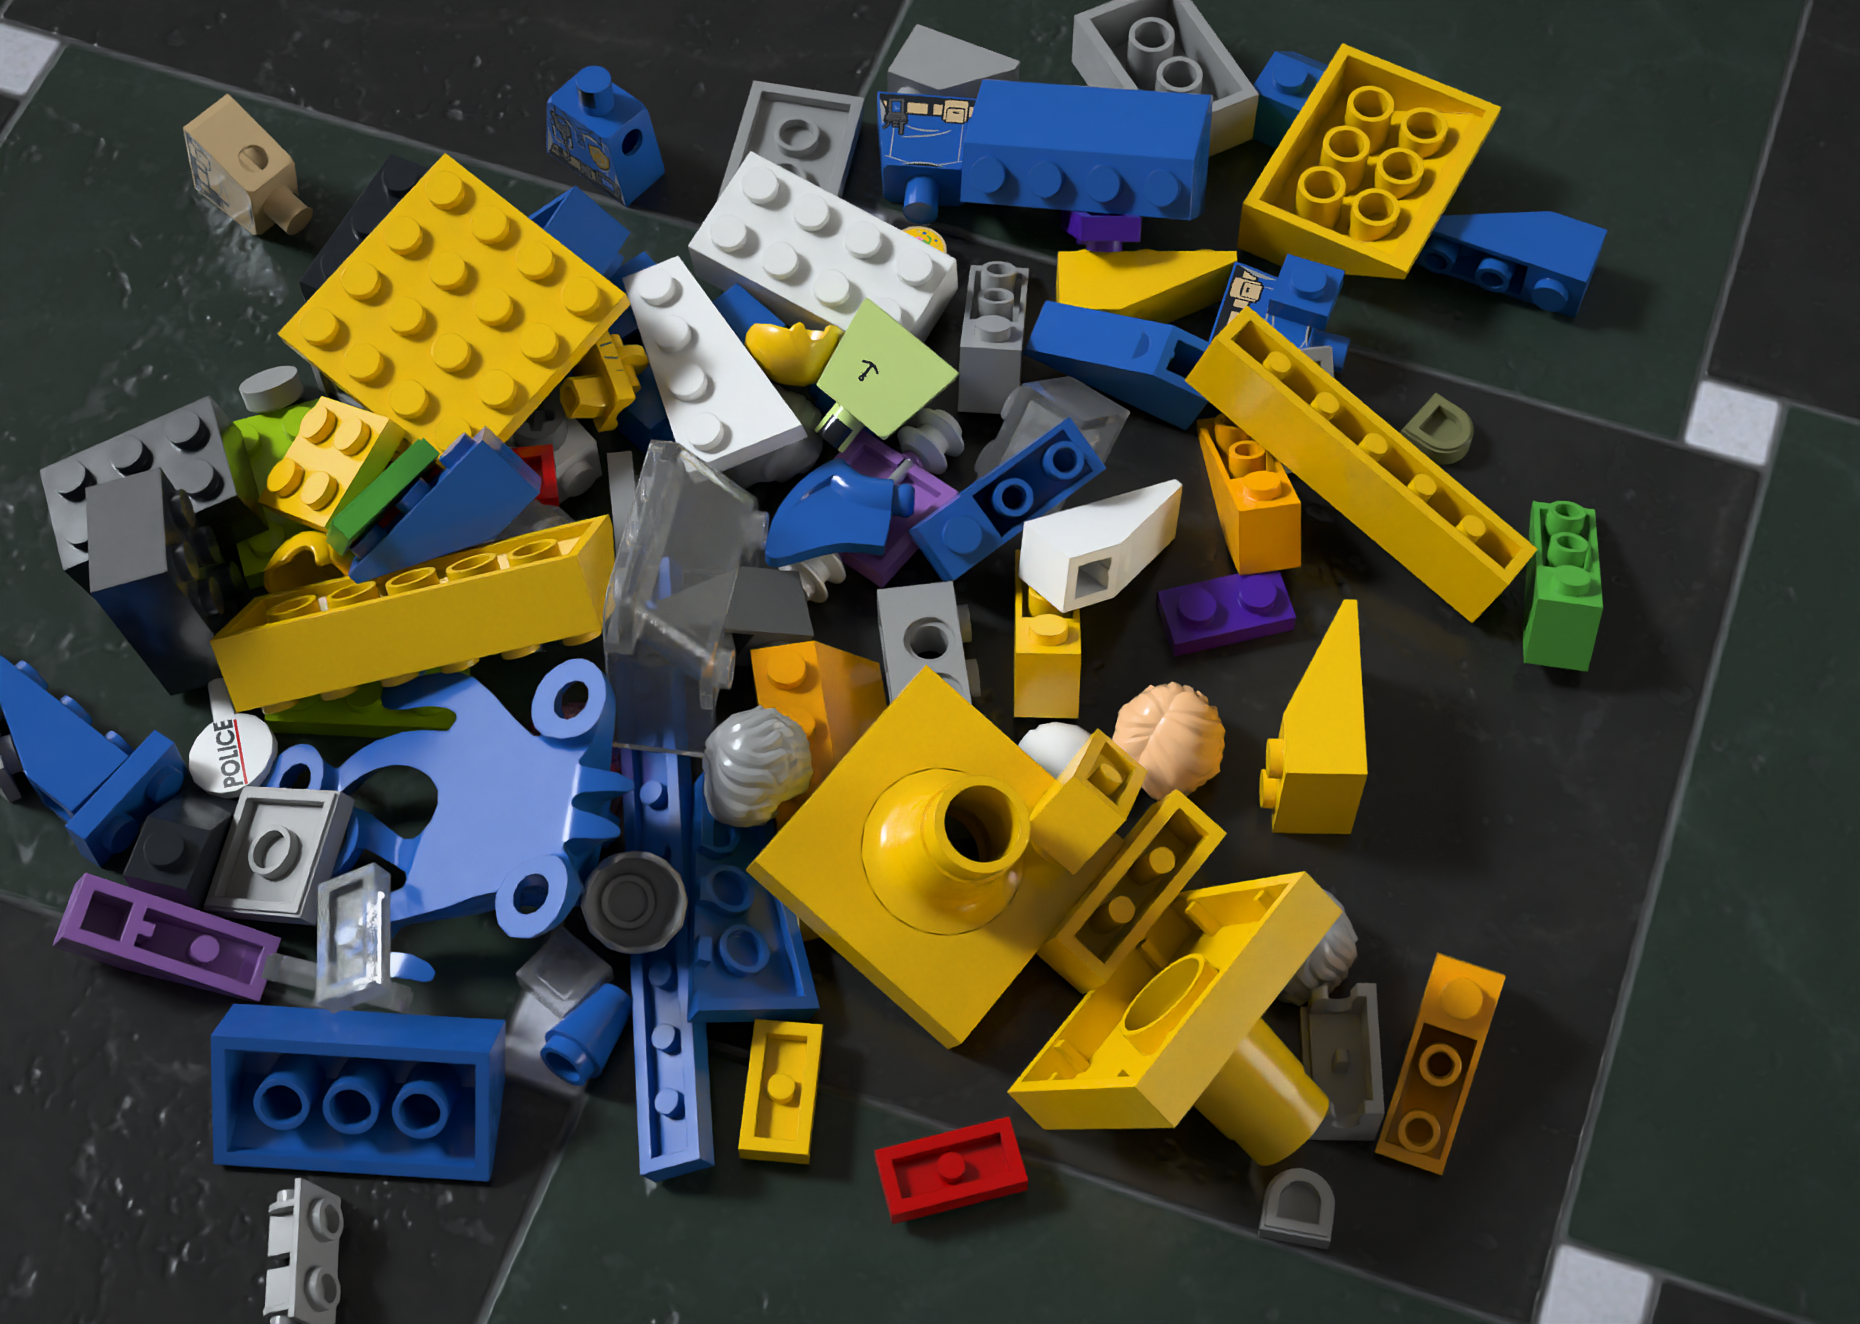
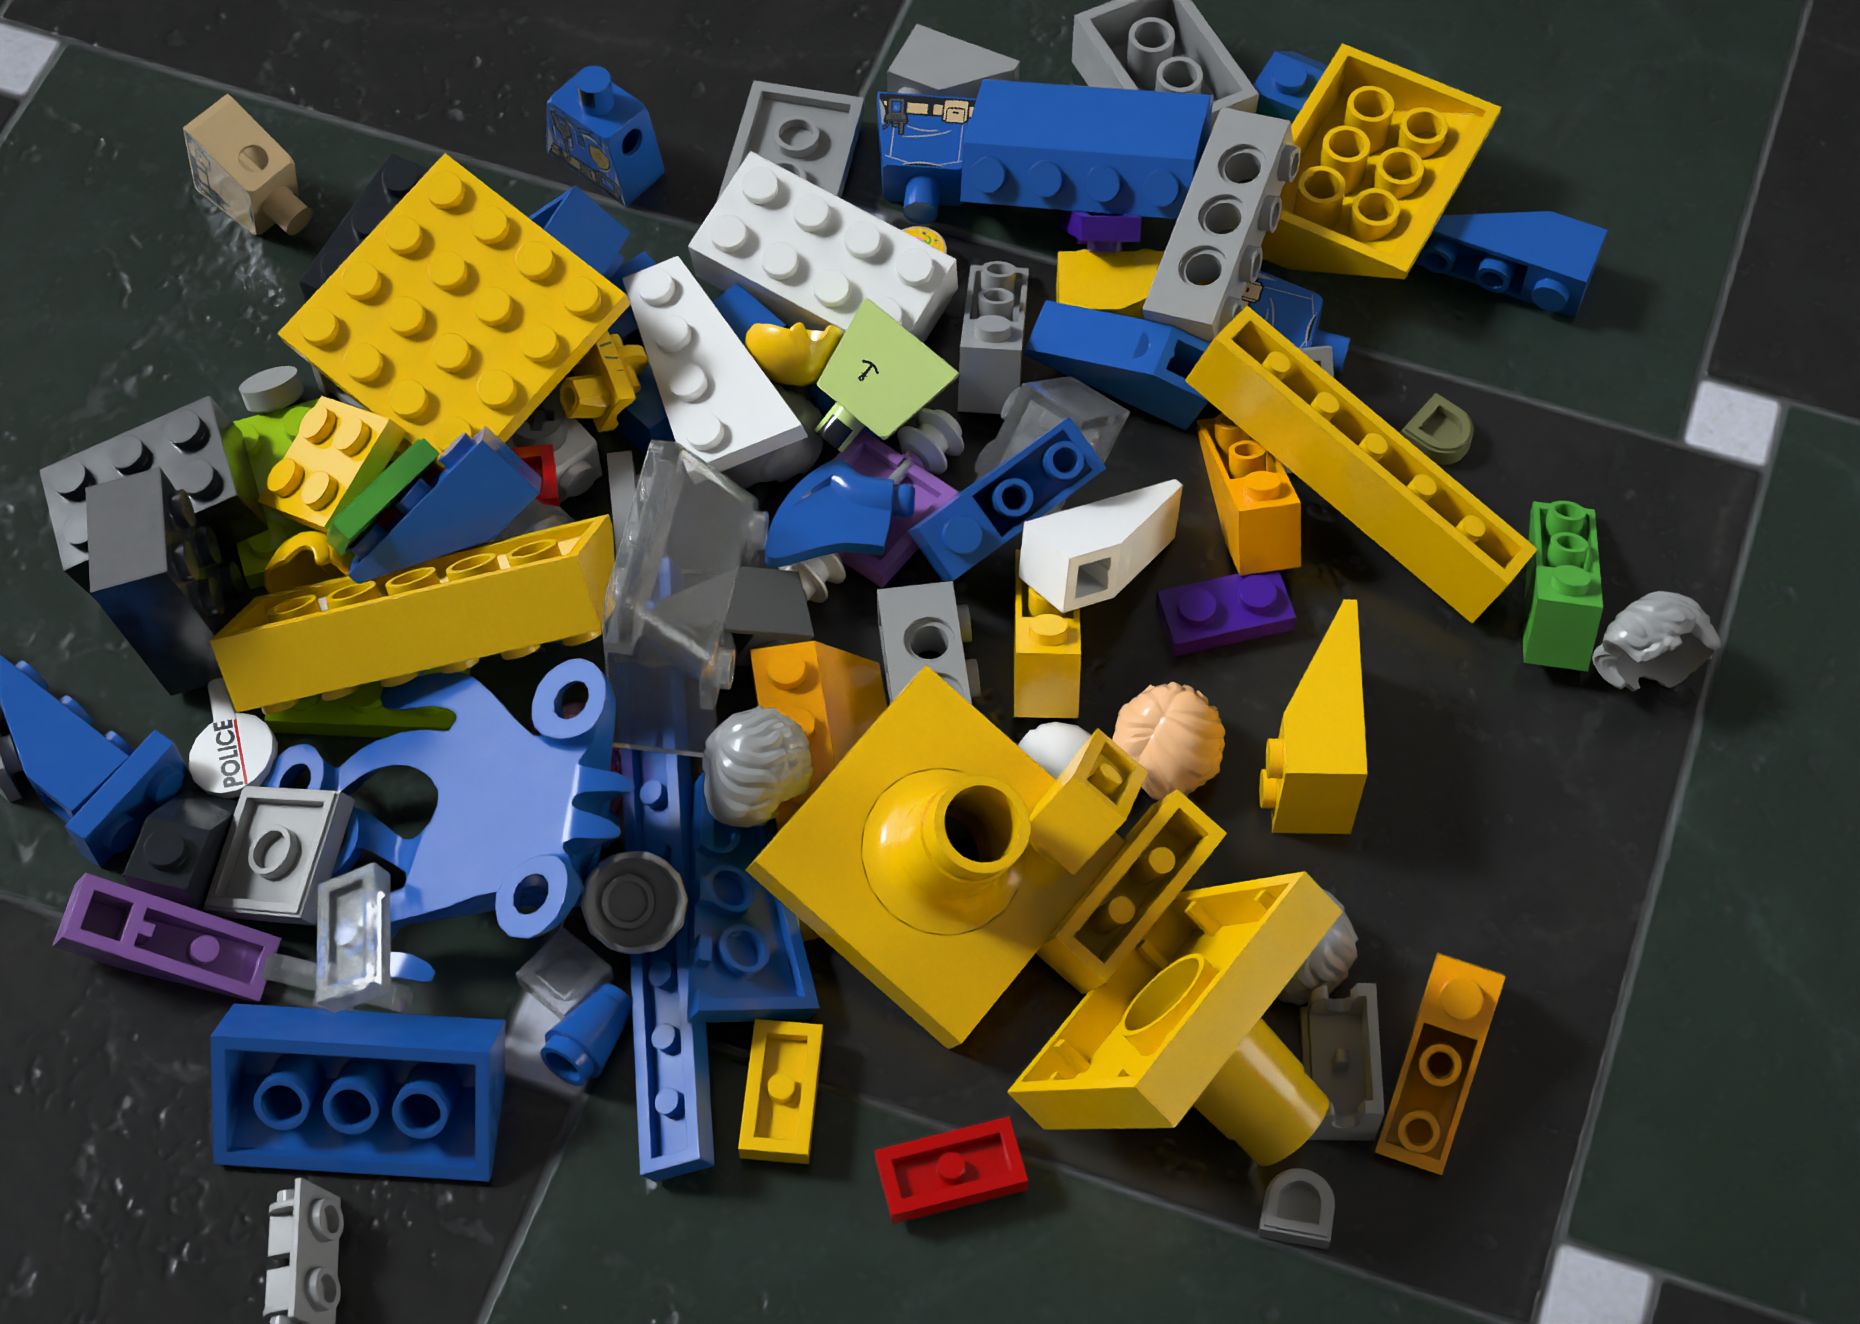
blue plate [1267,254,1345,331] -> none
none -> light grey brick [1142,107,1301,343]
none -> light grey hair [1592,591,1721,691]

